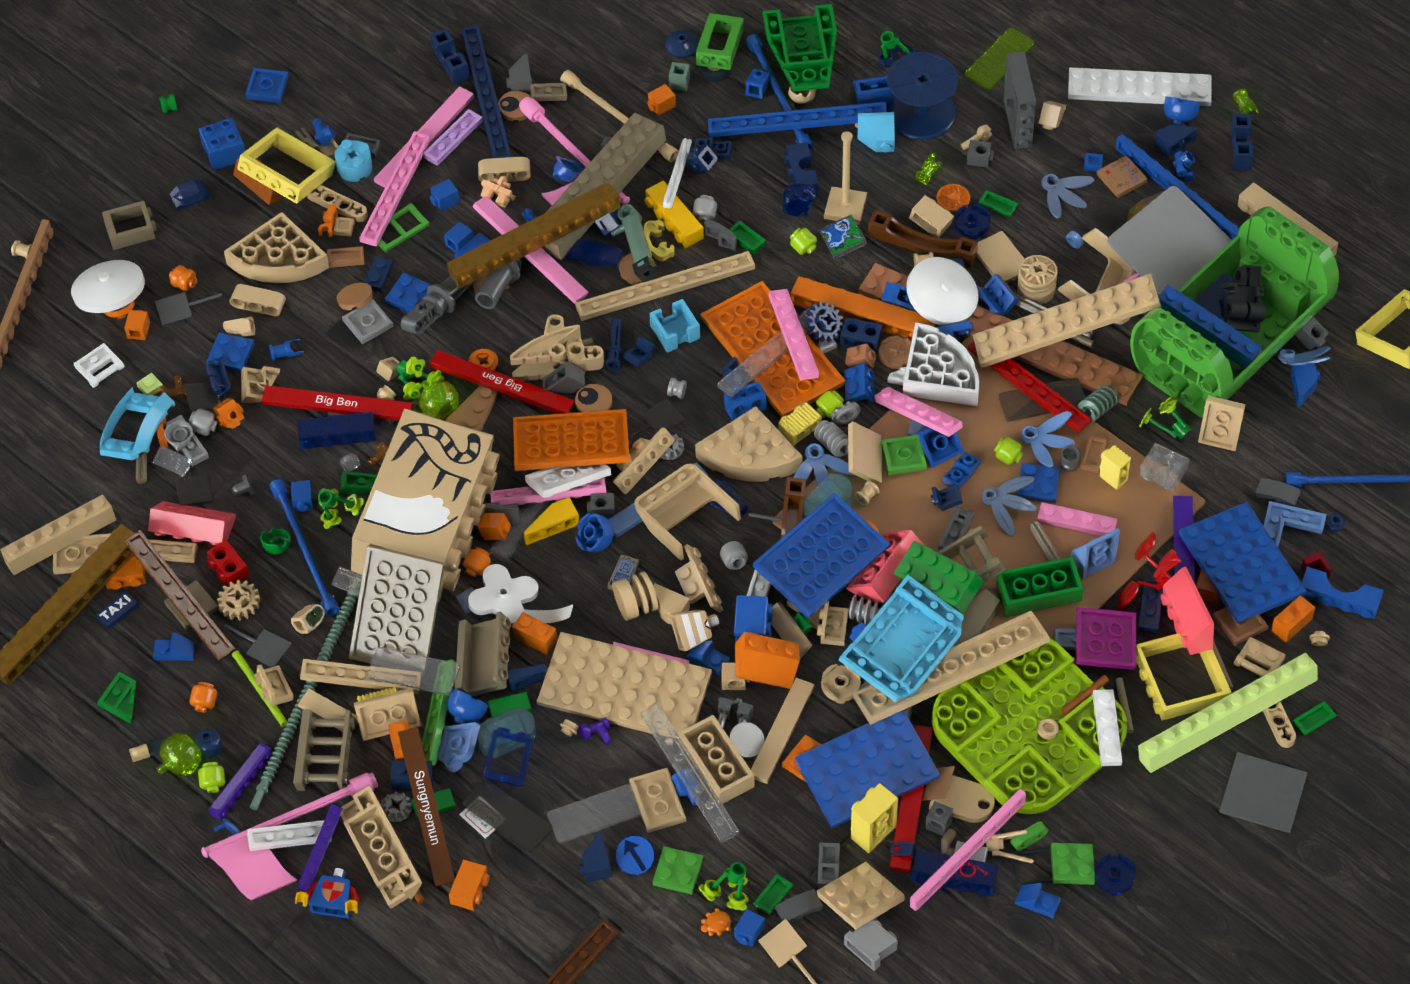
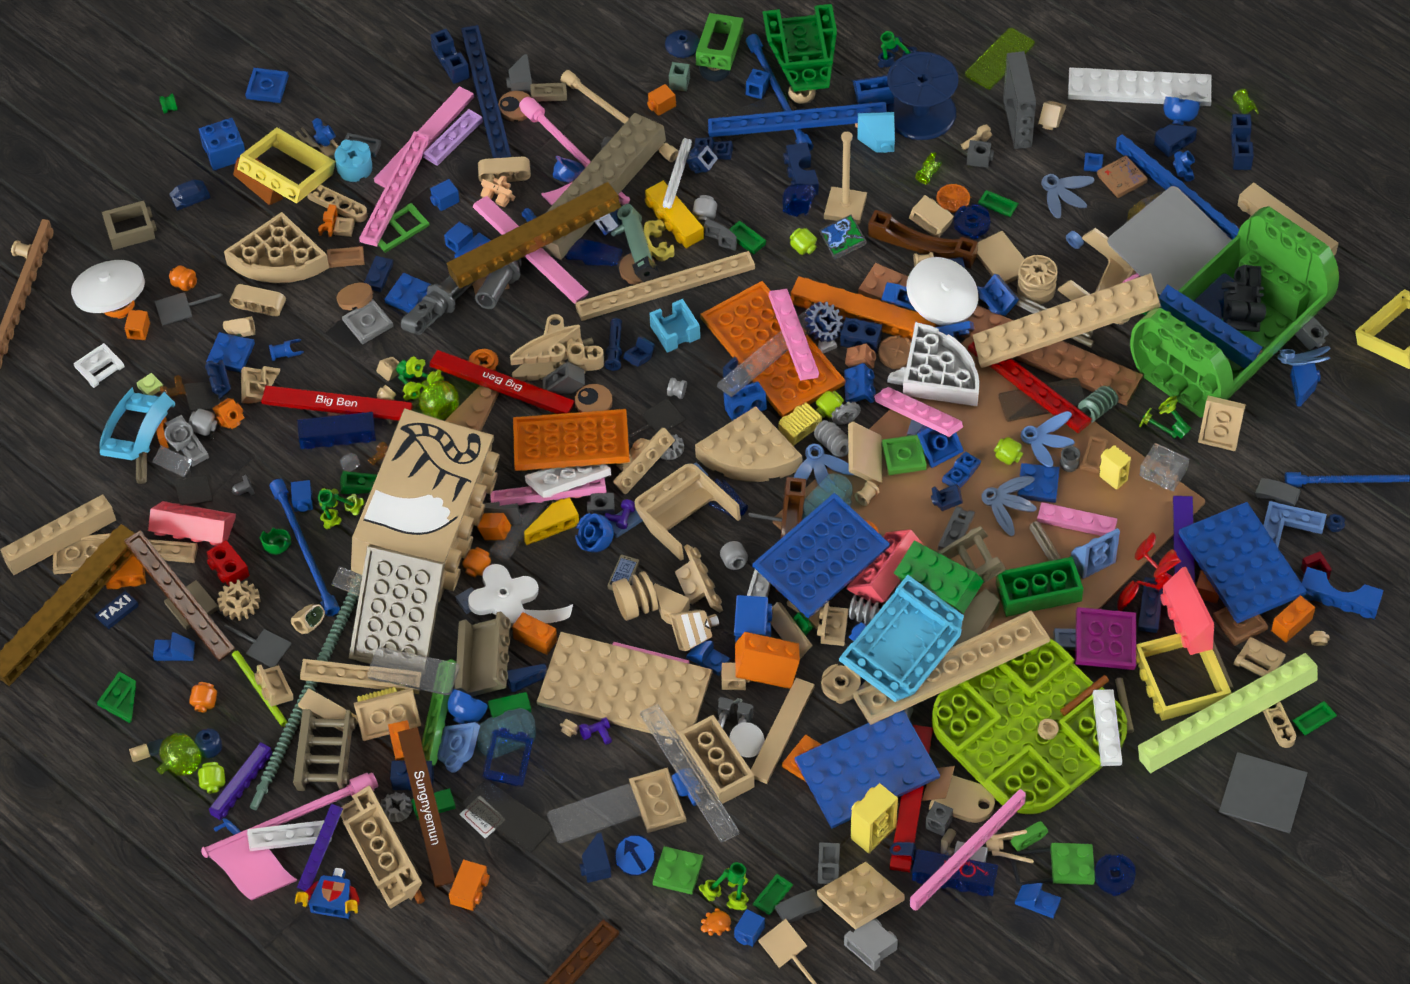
none -> dark purple piece [605,499,636,529]

